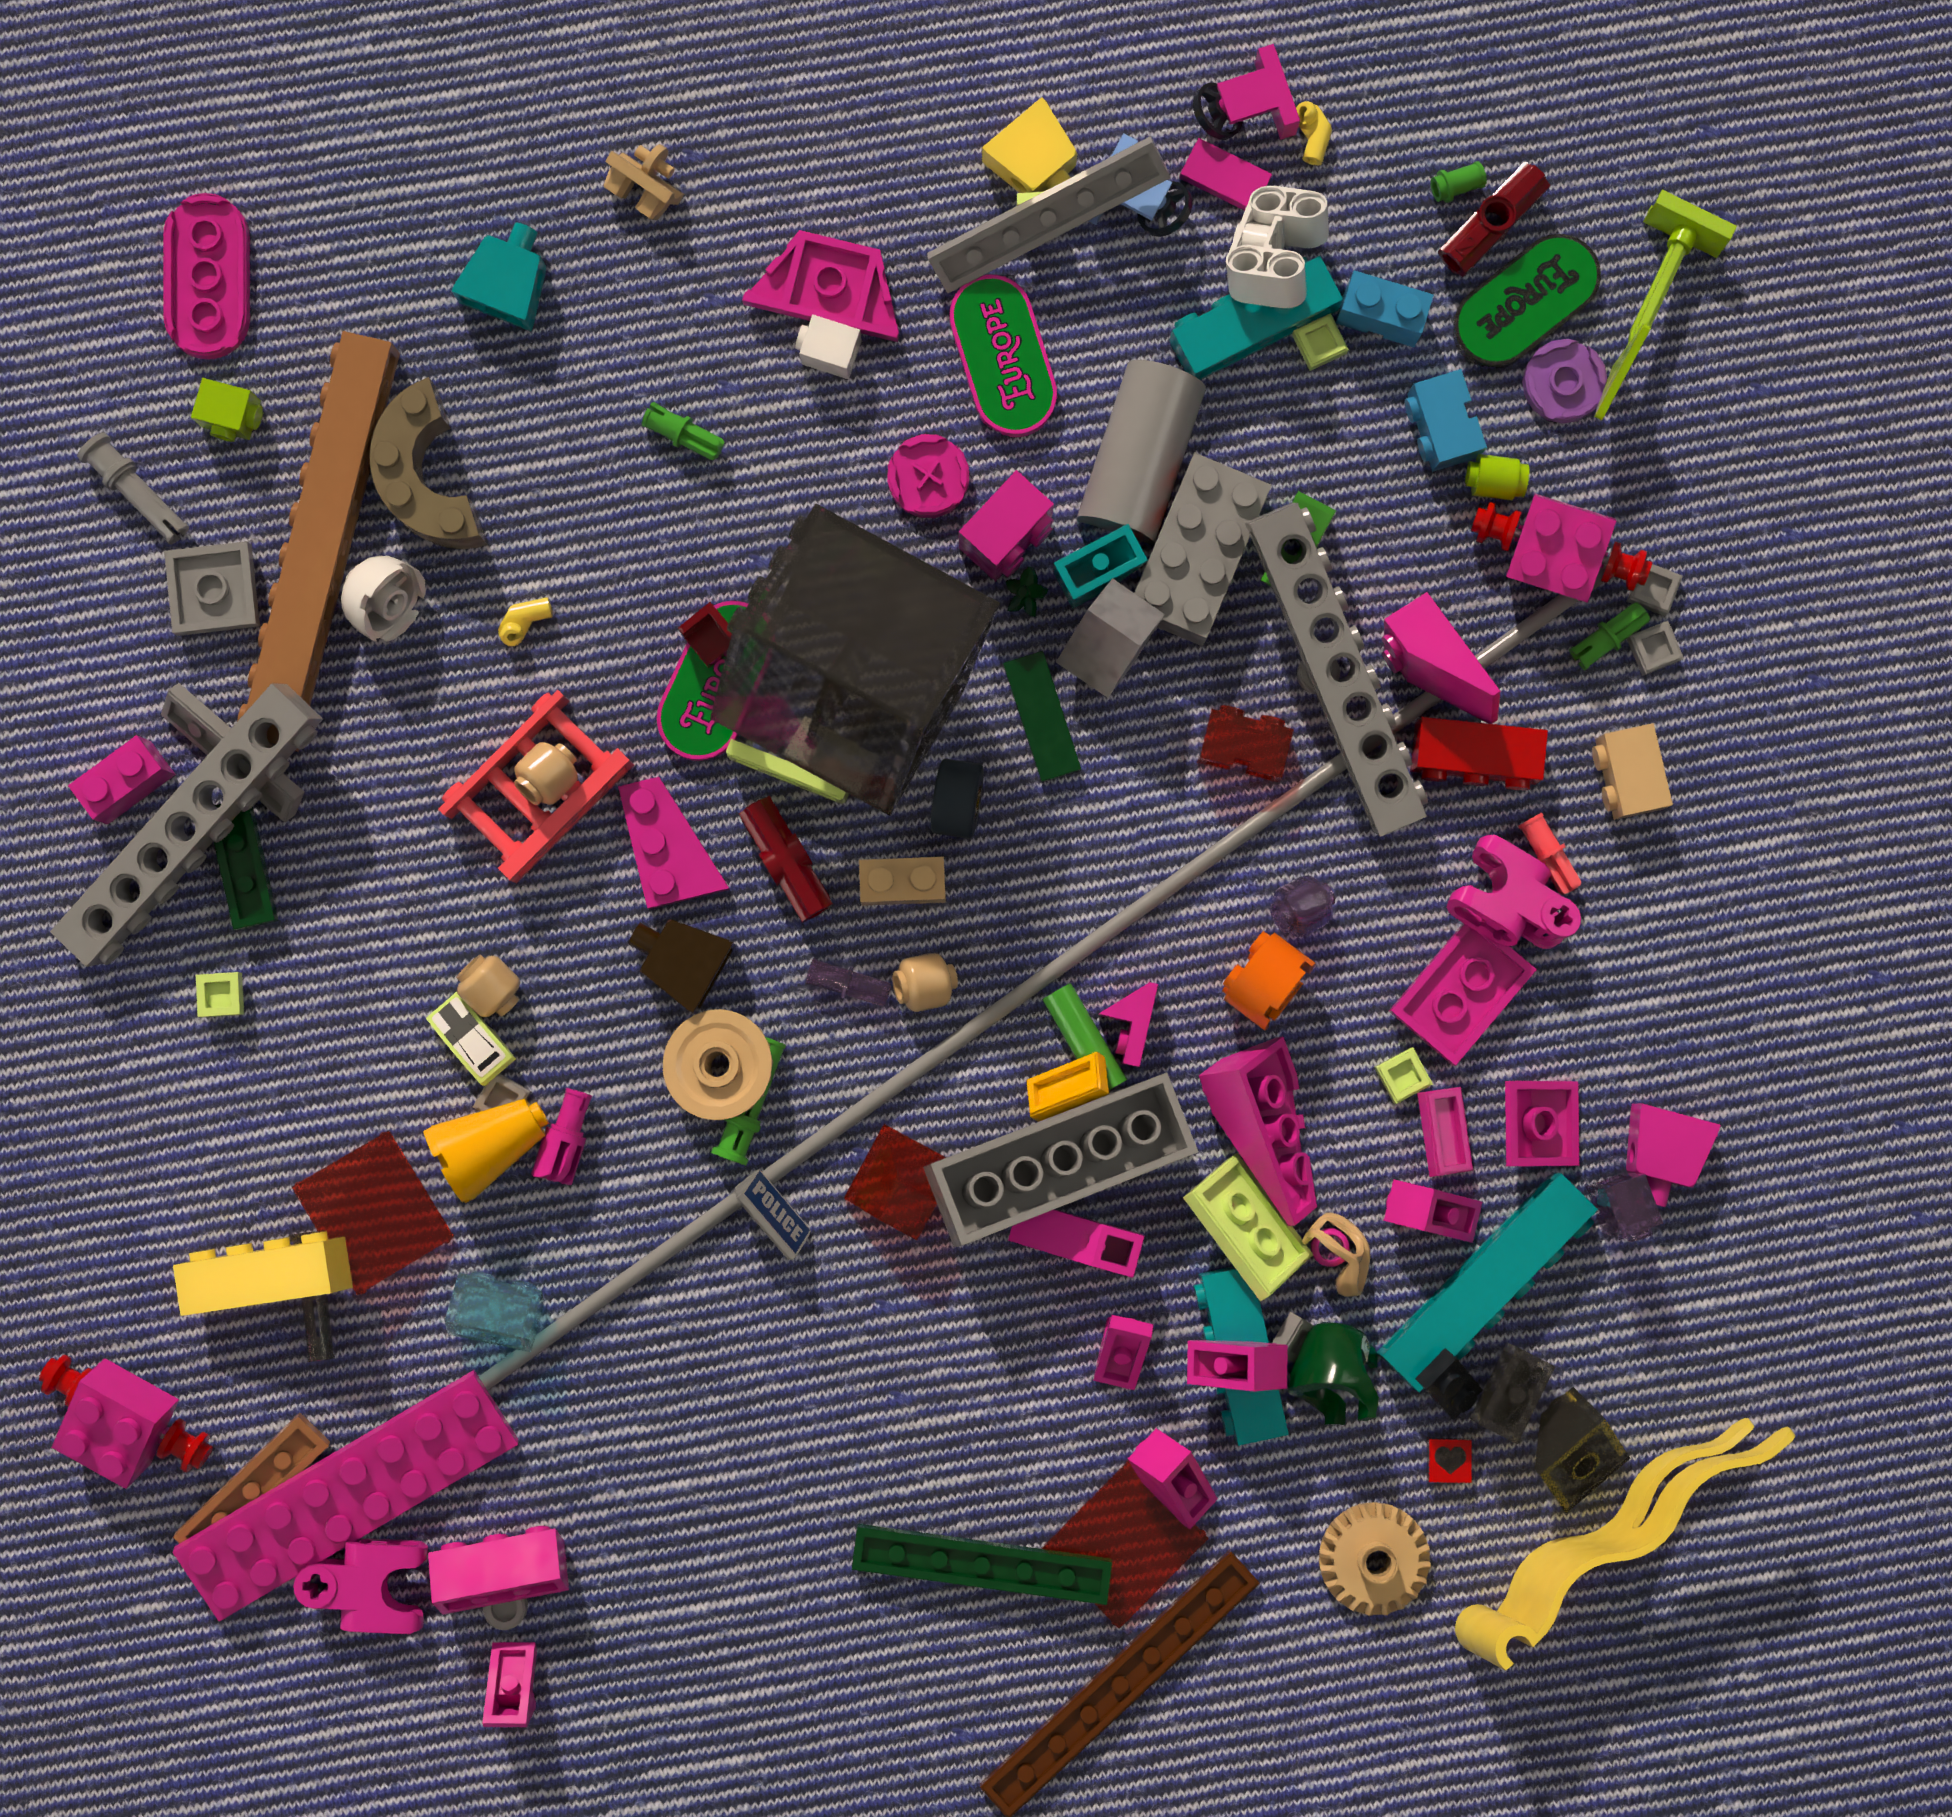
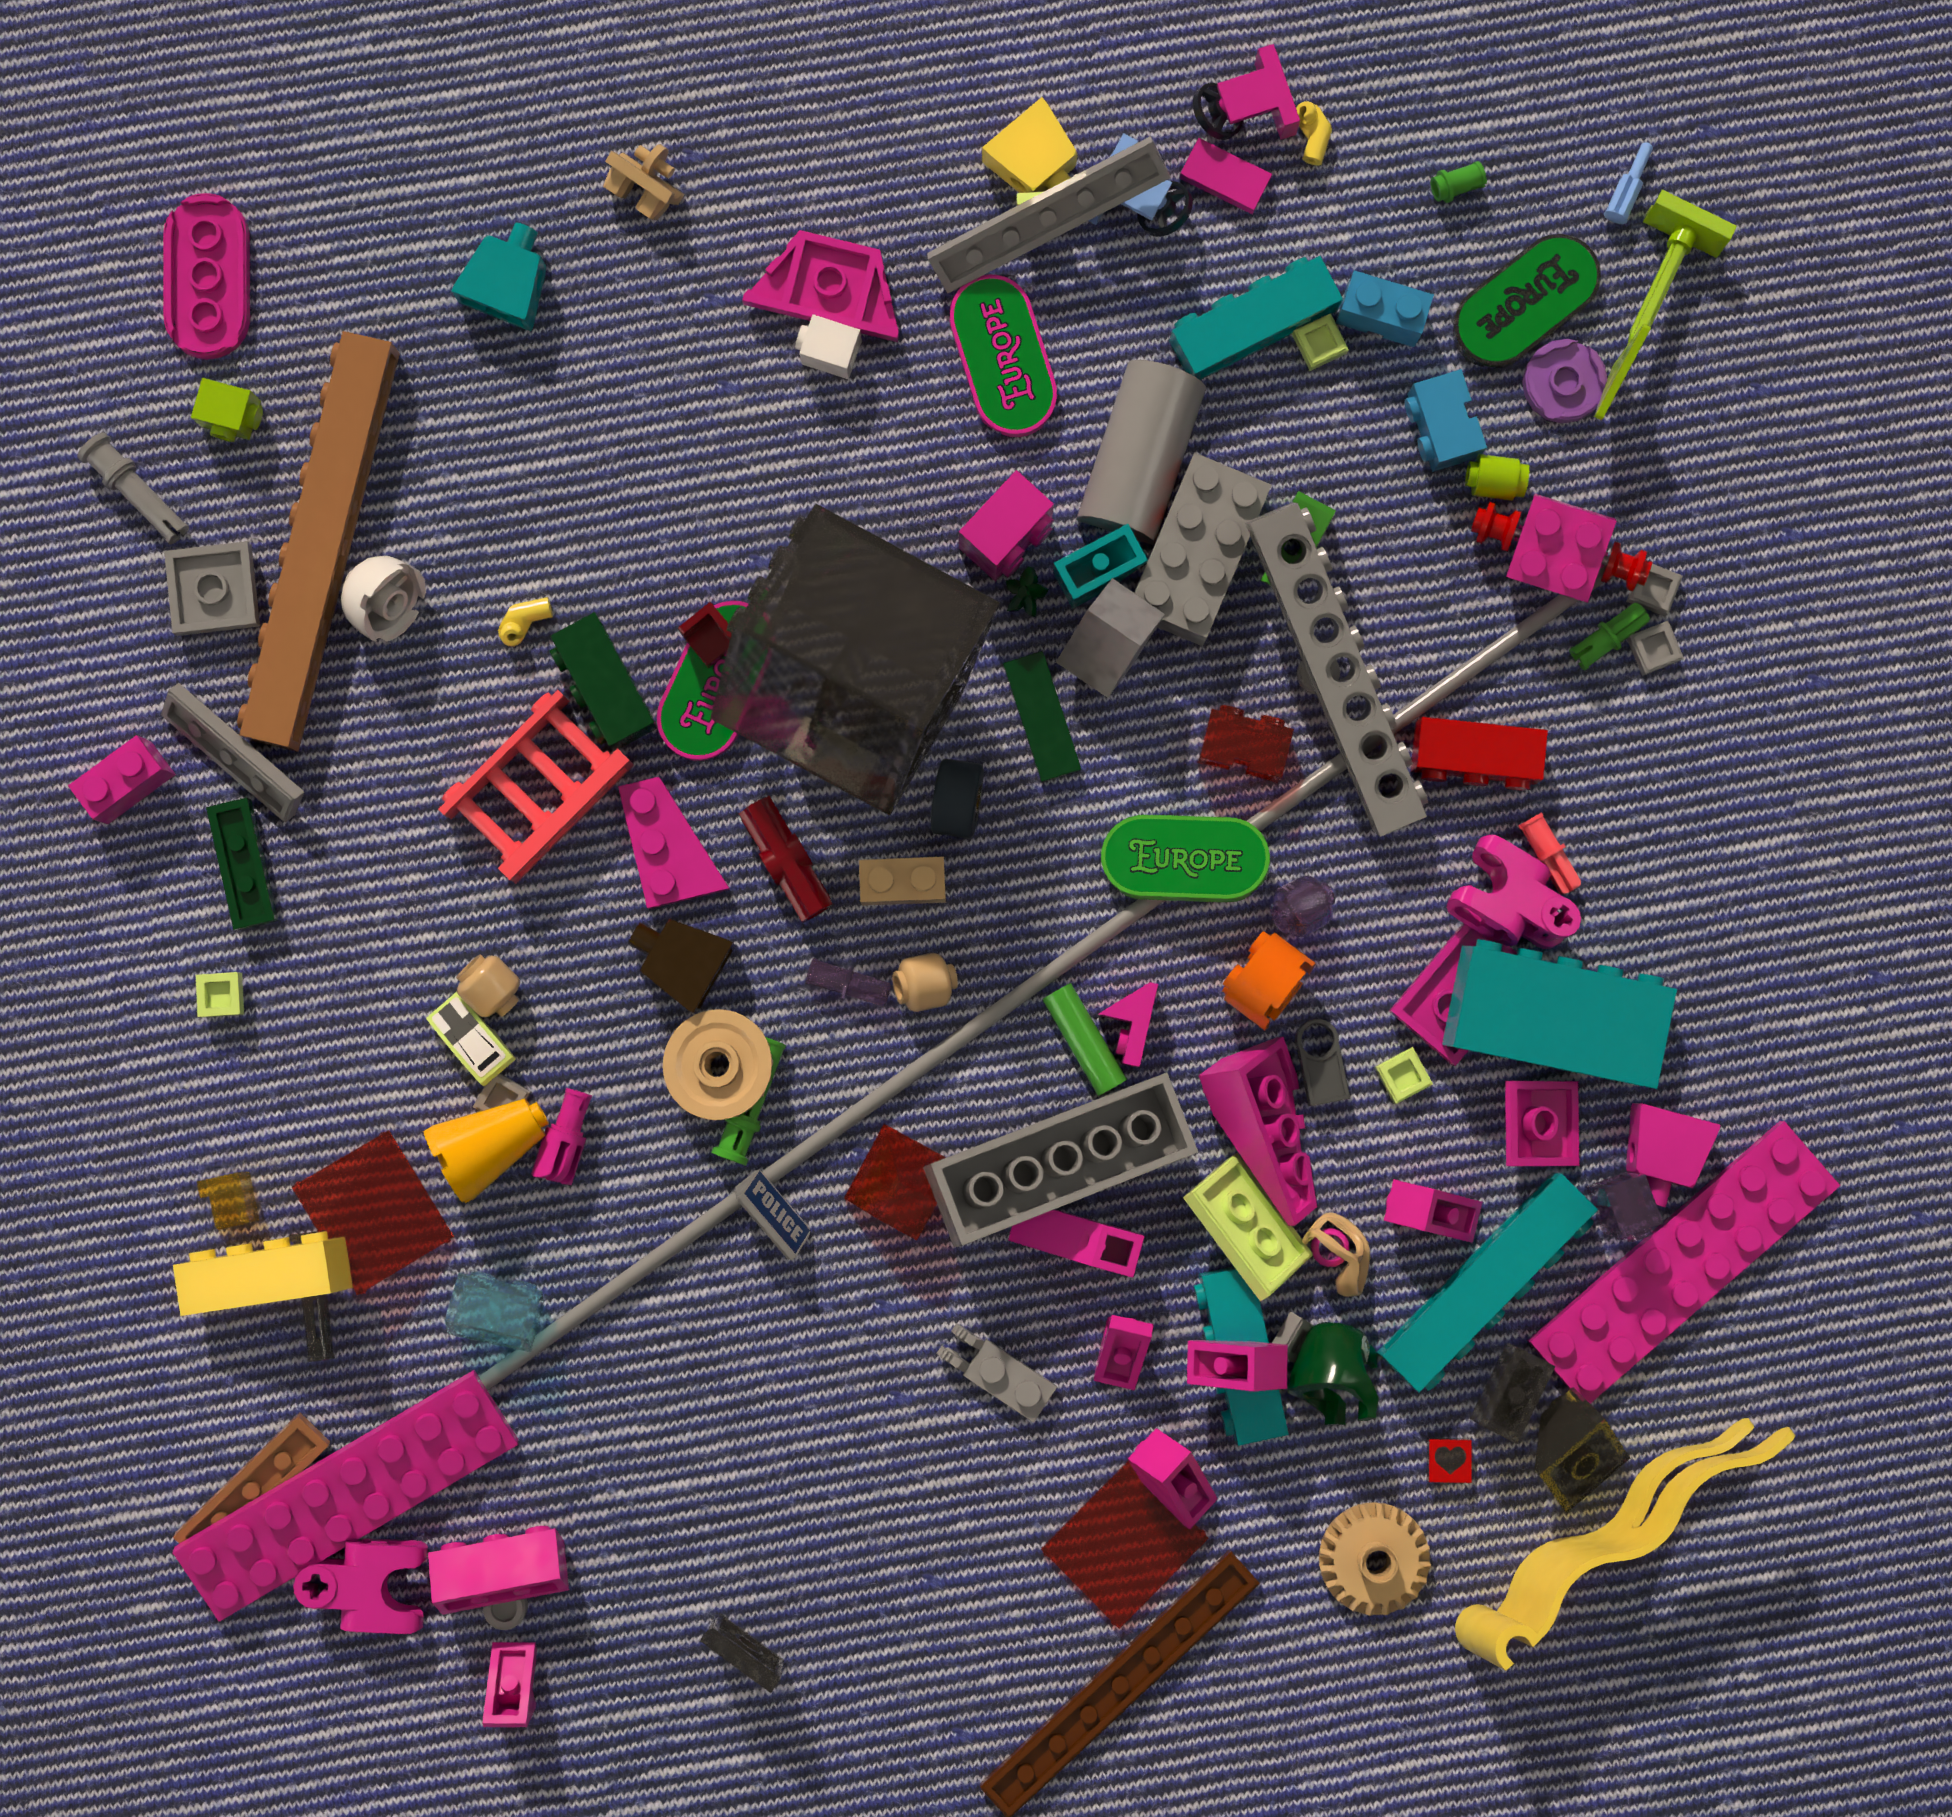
dark pink brick [38,1354,213,1489] -> none
light grey brick [50,683,323,967] -> none
dark tan brick [370,377,488,549] -> none
tan head [514,742,578,805] -> none
bright green axle [642,402,724,460] -> none
yellowish green tile [726,739,850,804] -> none
dark green plate [852,1524,1112,1605] -> none
dark pink tile [887,434,969,518] -> none
yellow tile [1027,1052,1109,1122] -> none
white beam [1226,186,1329,308] -> none
dark pink slope [1382,592,1501,724] -> none
black plate [1415,1348,1483,1420] -> none
dark pink tile [1417,1087,1473,1177] -> none
dark red piece [1438,162,1551,277] -> none
tan brick [1592,723,1673,820] -> none
none -> clear yellow panel [197,1171,260,1230]
none -> dark green brick [549,612,658,751]
none -> clear smoke tile [700,1612,785,1693]
none -> light grey hinge [936,1323,1057,1423]
none -> green tile [1101,815,1270,903]
none -> dark grey piece [1295,1019,1350,1106]
none -> teal brick [1442,939,1677,1089]
none -> dark pink plate [1527,1121,1840,1407]
none -> light blue axle [1604,142,1653,224]

